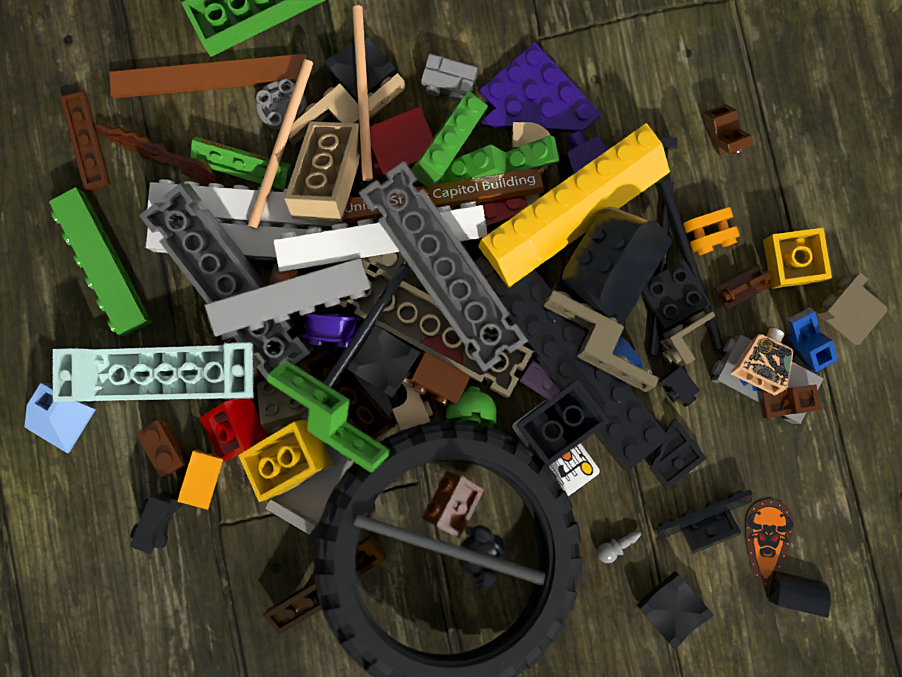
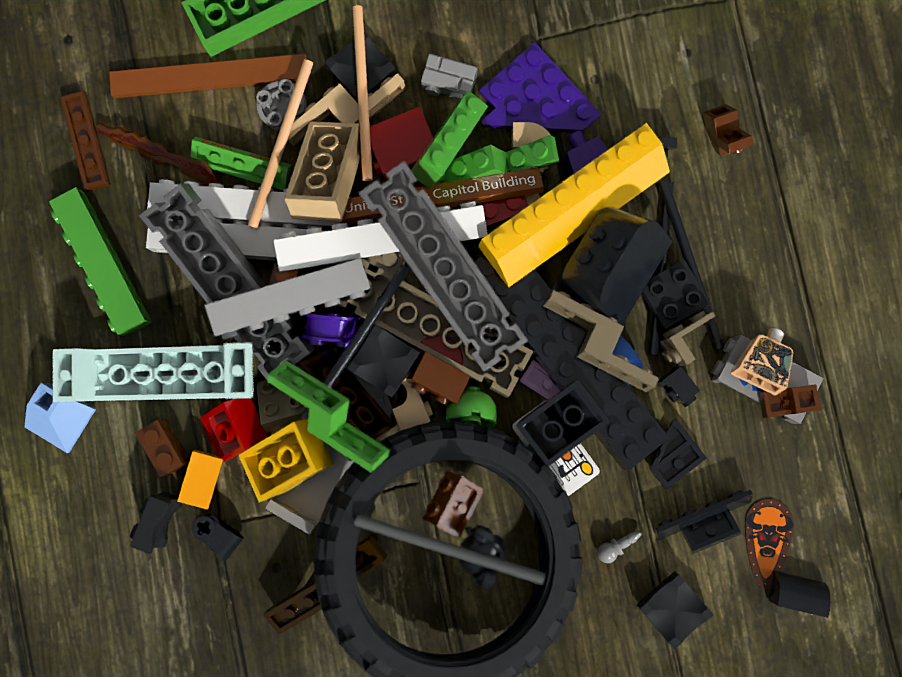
light orange brick [683,207,740,255] -> none
reddish brown hinge [715,265,771,310] -> none
yellow brick [763,228,832,289] -> none
blue brick [787,308,838,372] -> none
dark tan bracket [816,272,887,345] -> none
none -> black piece [192,514,244,560]

